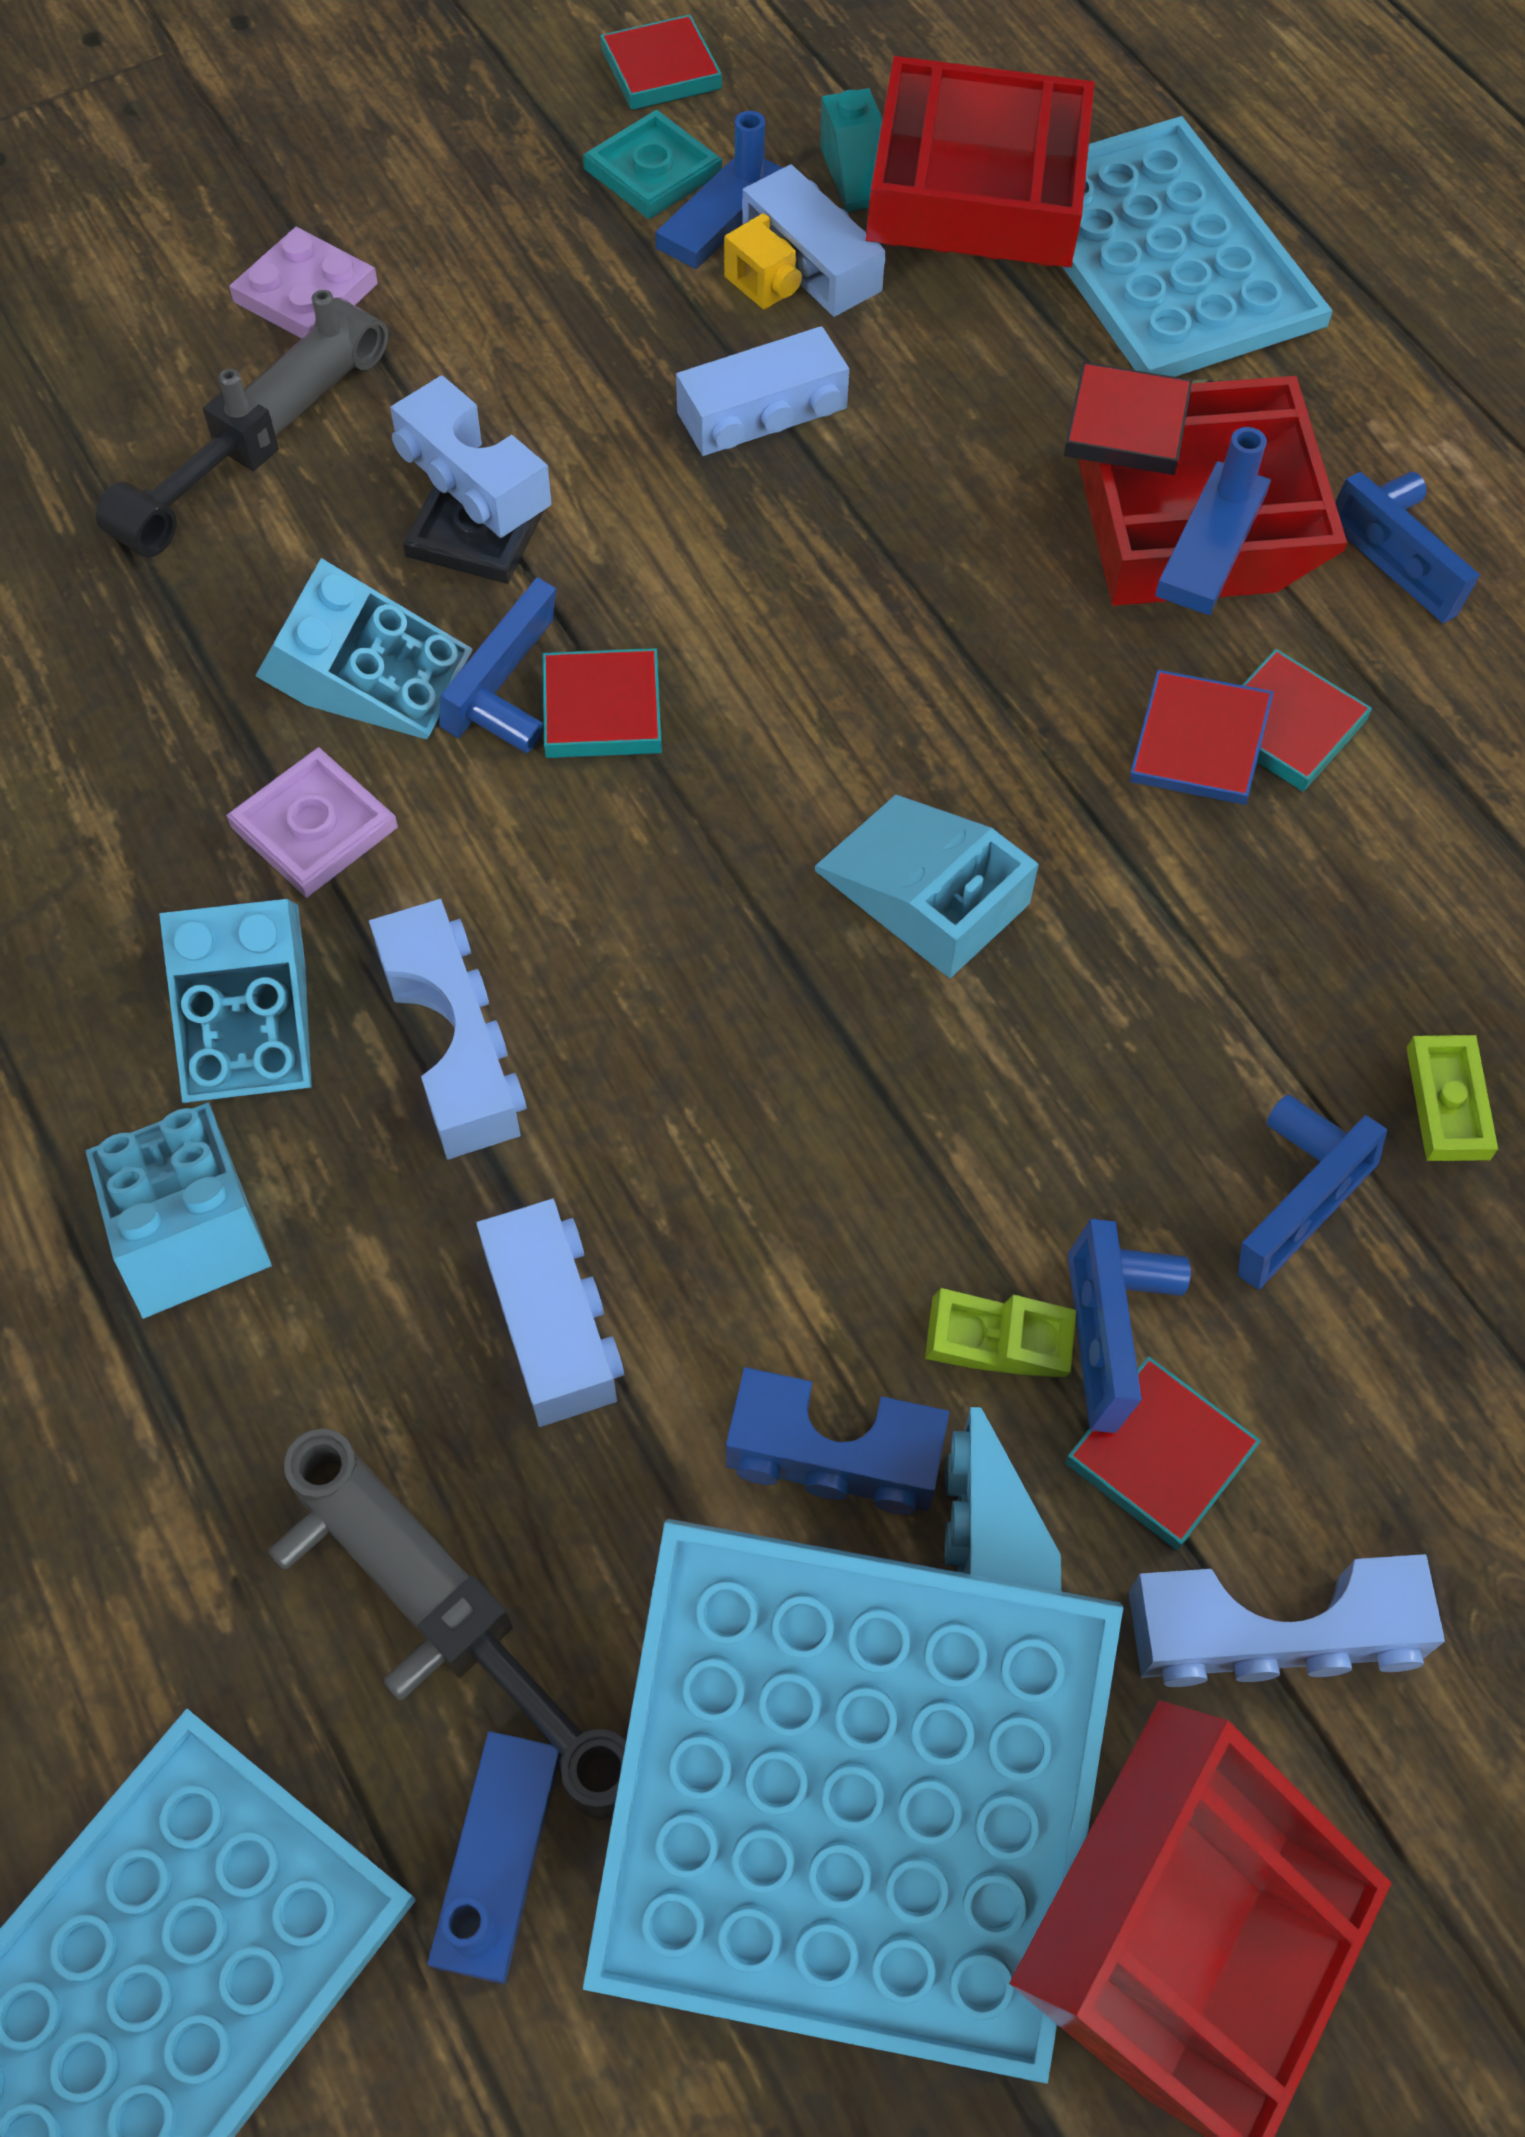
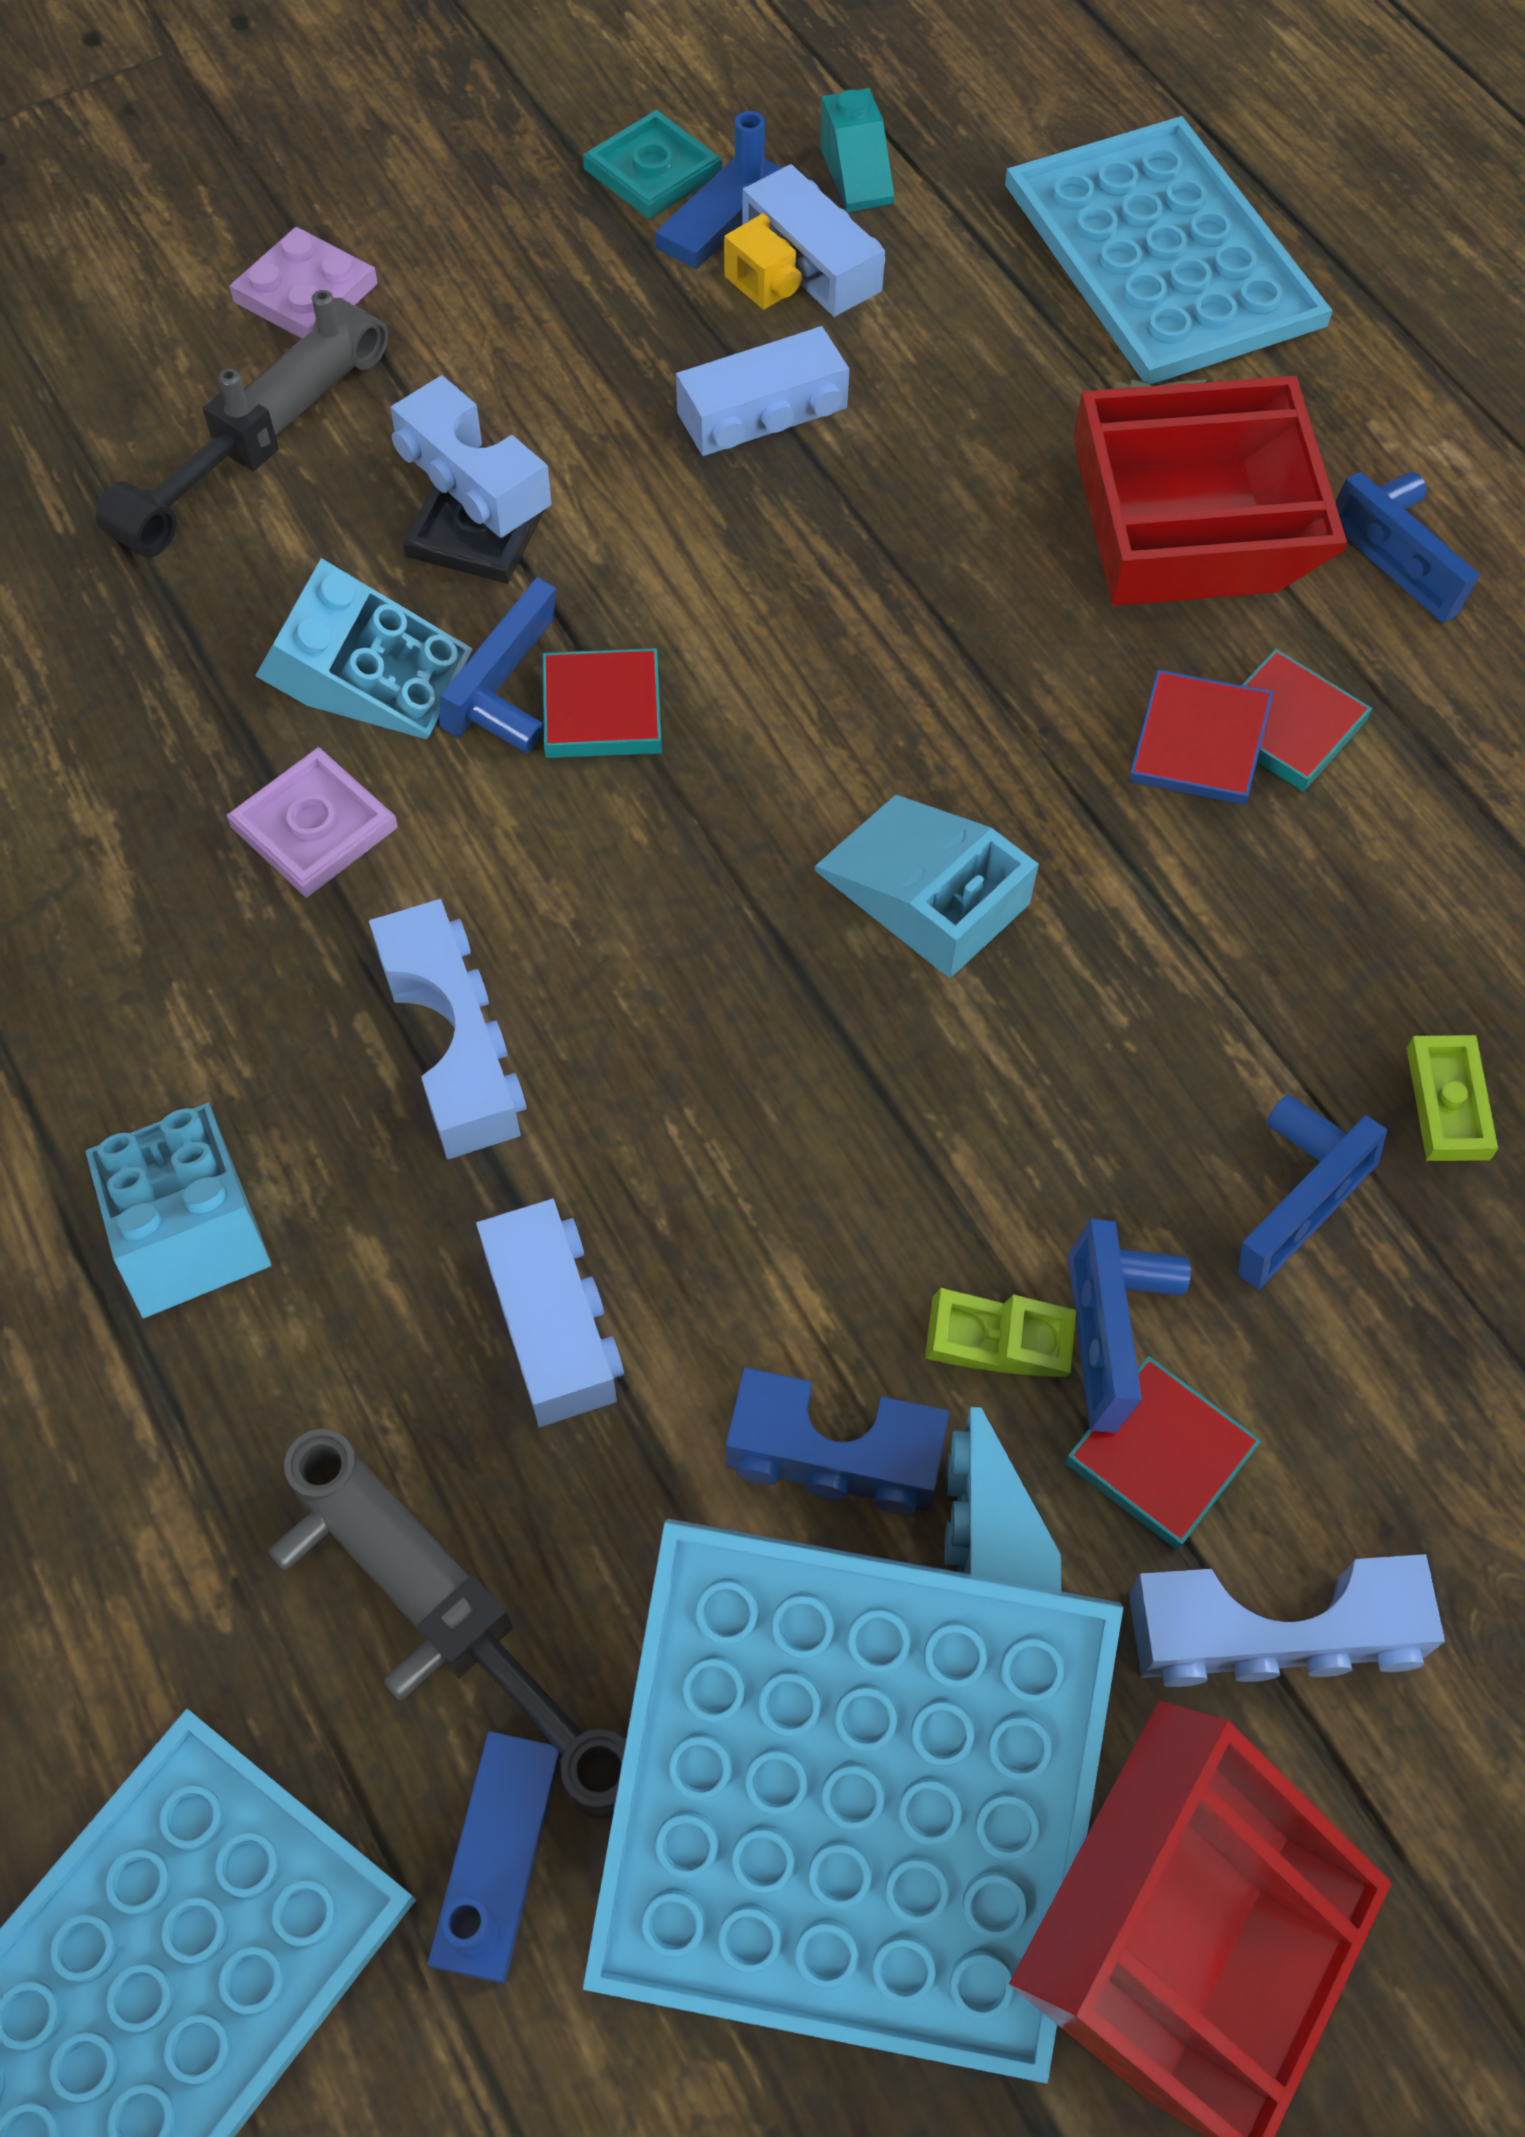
medium azure slope [159,899,312,1103] -> none
red tile [600,14,722,110] -> none
red slope [865,56,1095,268] -> none
red tile [1064,362,1193,475] -> none
blue piece [1155,427,1271,616] -> none

